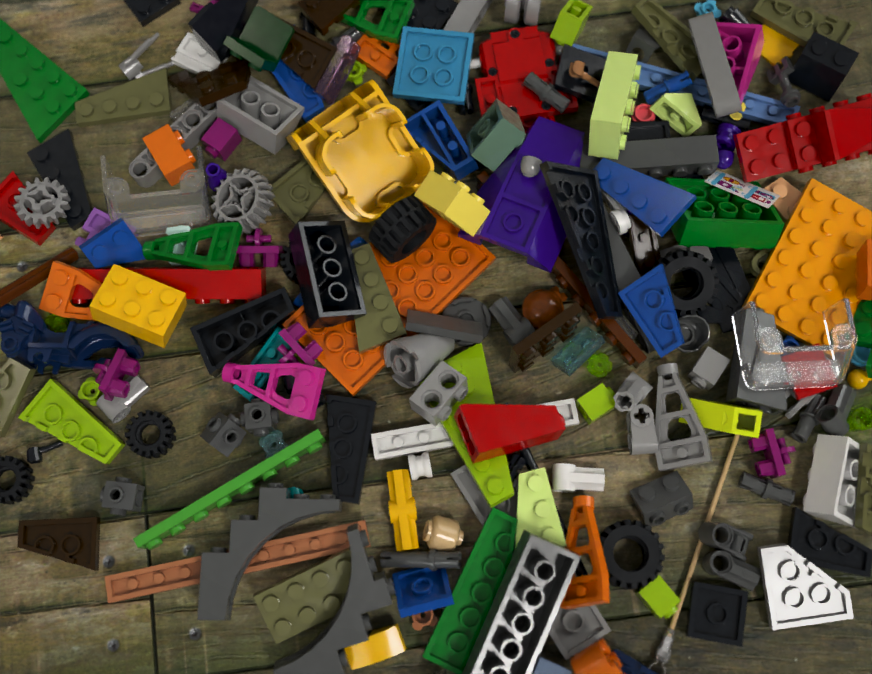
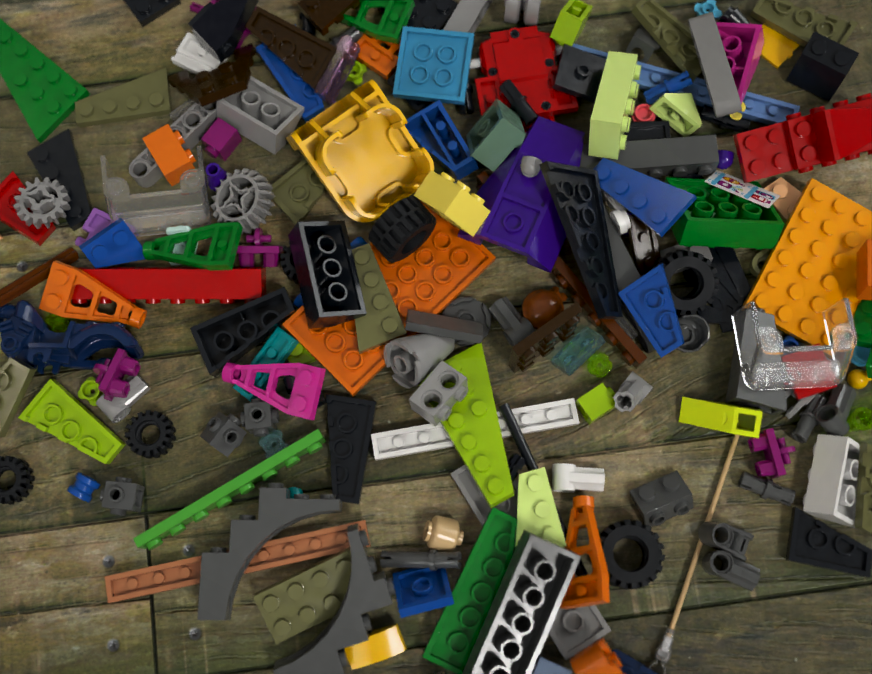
dark brown wing [17,517,100,571] -> none
black hand [26,440,63,464] -> none
yellow brick [89,264,187,348] -> none
light grey plant [118,32,175,81] -> none
dark green bracket [223,6,294,72] -> none
magenta hips [277,322,323,366] -> none
yellow piece [387,469,419,552] -> none
white wheel [408,451,433,481] -> none
nougat plate [412,610,438,631] -> none
red slope [454,404,566,464] -> none
dark grey pin [523,72,571,114] -> none
medium nougat hand [569,60,600,87] -> none
light grey piece [626,404,658,456] -> none
lime brick [634,575,681,619] -> none
light grey plate [655,363,713,472] -> none
black plate [685,581,748,647] -> none
light grey brick [687,346,730,391] -> none
dark purple wheel [716,123,741,152] -> none
plate [757,543,854,630] -> none
dark grey hinge [766,56,801,108] -> none
none -> blue wheel [67,472,101,503]
none -> black axle [499,80,539,126]

